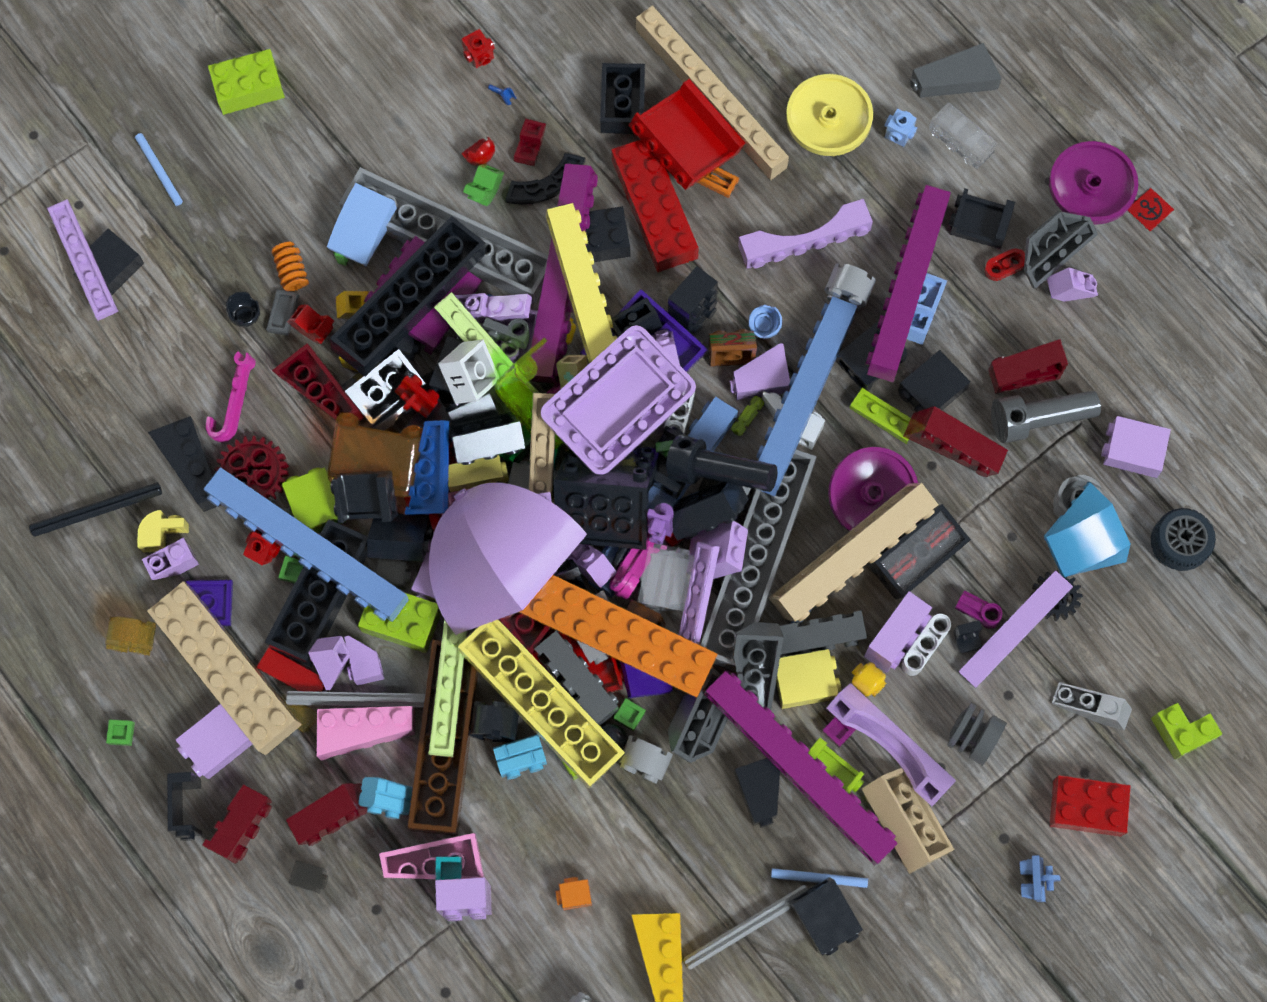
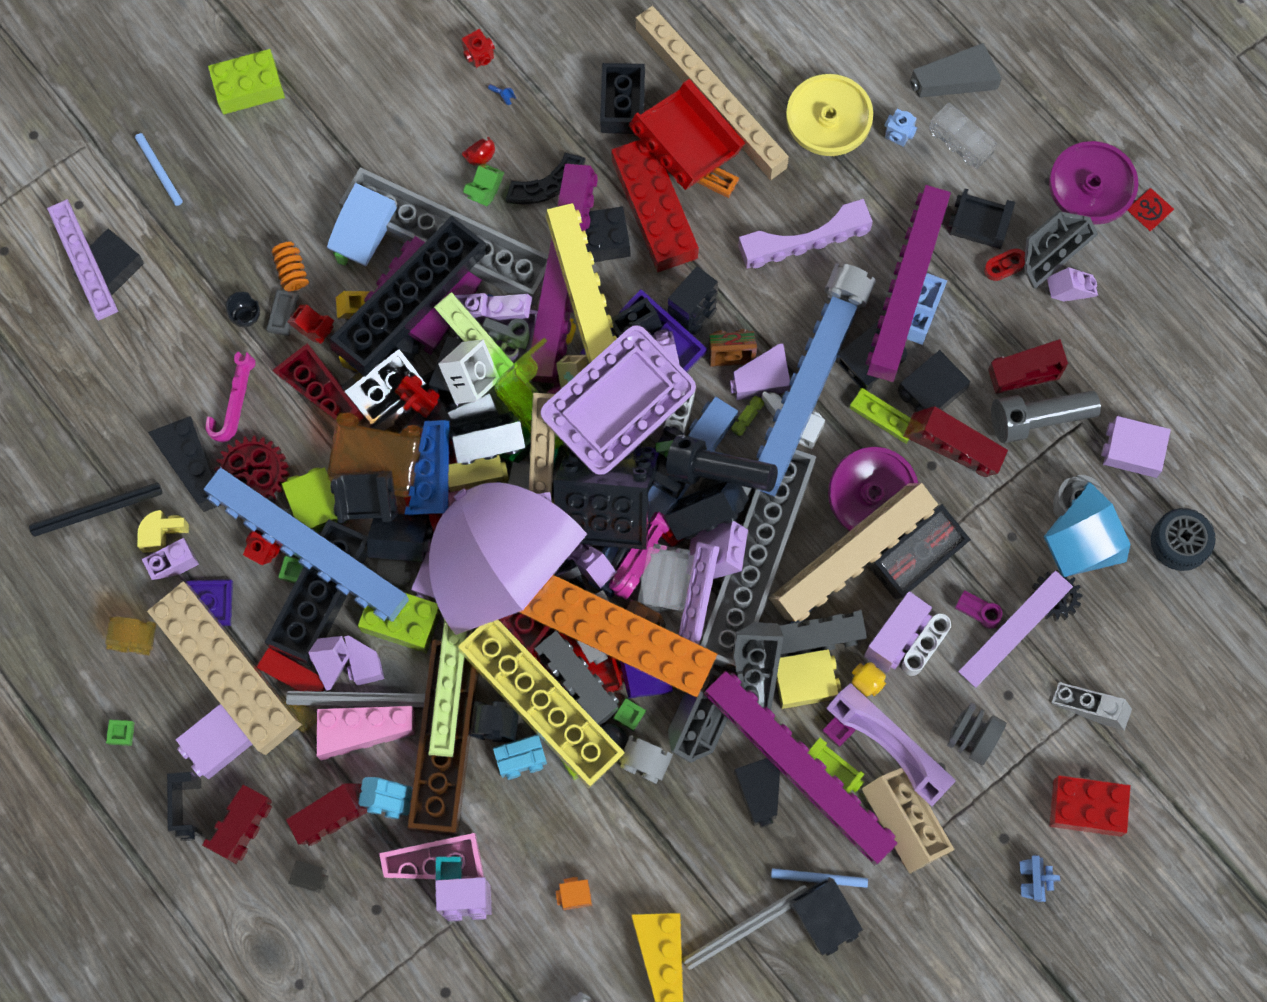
dark red slope [514,119,546,167] -> none
medium lavender hips [647,503,674,545] -> none
light blue hair [748,305,782,339] -> none
black bracket [953,620,982,654] -> none
lime brick [1151,703,1223,760] -> none

